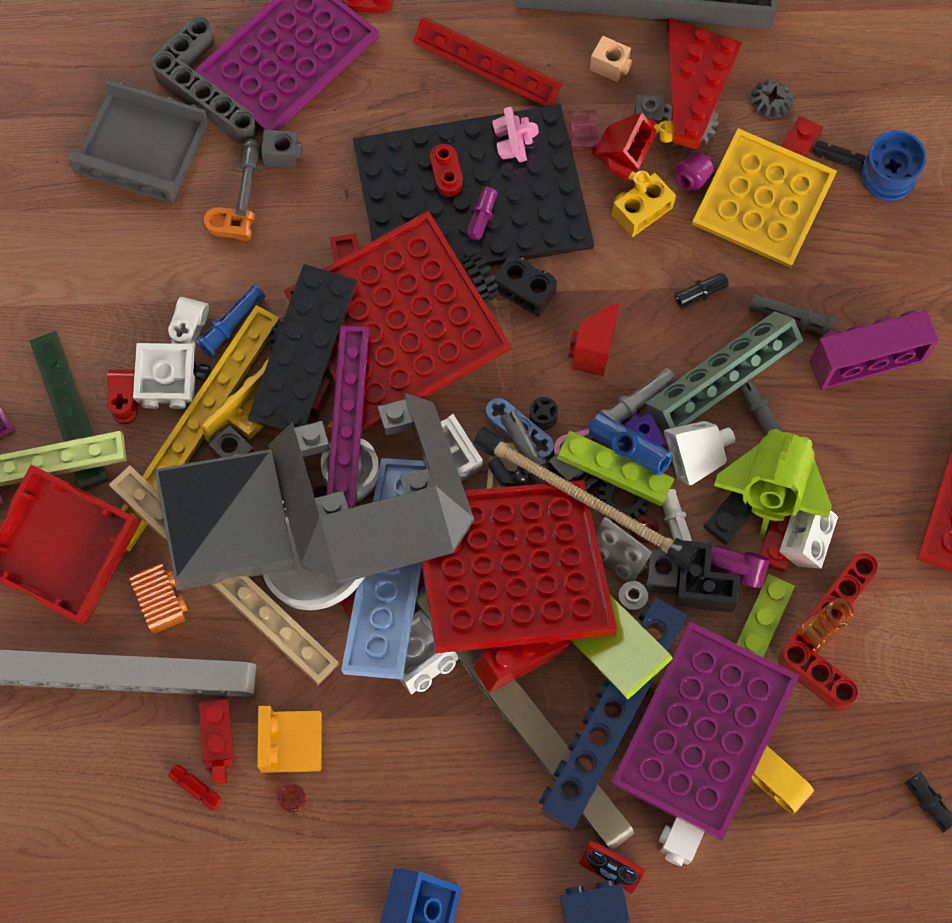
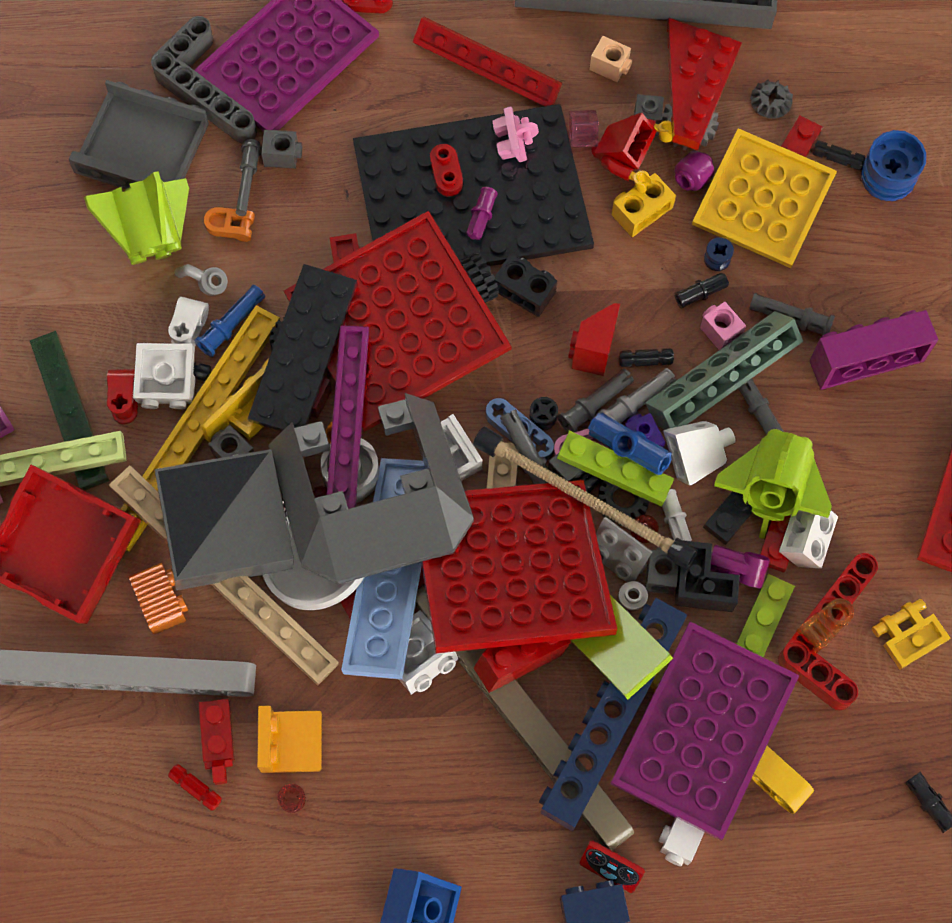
black arm [487,457,529,487] -> none
none -> lime brick [84,171,189,265]
none -> light grey plate [174,264,228,296]
none -> dark grey pin [557,368,634,433]
none -> black axle [619,348,674,367]
none -> bright pink brick [700,302,746,350]
none -> dark blue wheel [704,237,734,271]
none -> yellow plate [872,599,951,670]

